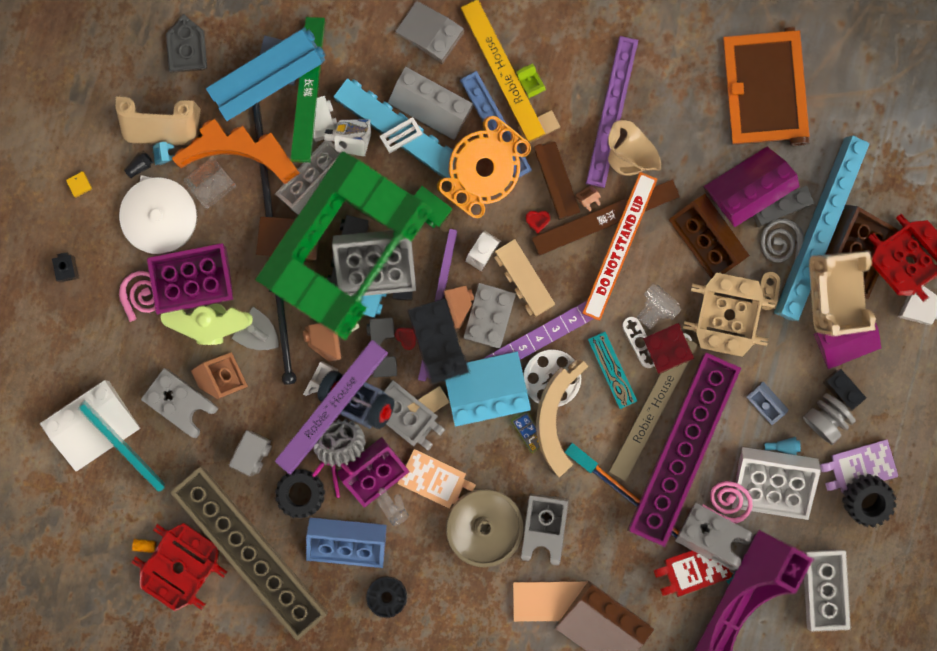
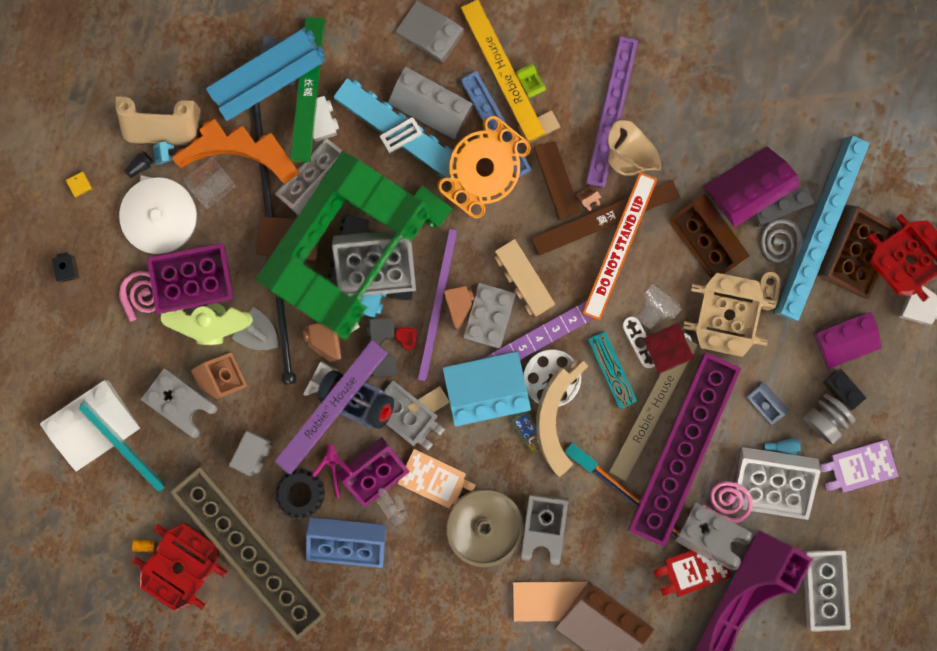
dark grey tile [166,14,207,72] -> none
light grey gear [314,419,365,467] -> none
white torso [325,119,371,156] -> none
black wheel [366,576,408,618] -> none
black hinge [407,298,470,385] -> none
white torso [466,231,501,272] -> none
red tile [525,211,550,234] -> none
reddish brown door [723,27,810,146] -> none
tan windscreen [809,251,876,336] -> none
black tyre [842,474,897,527] -> none

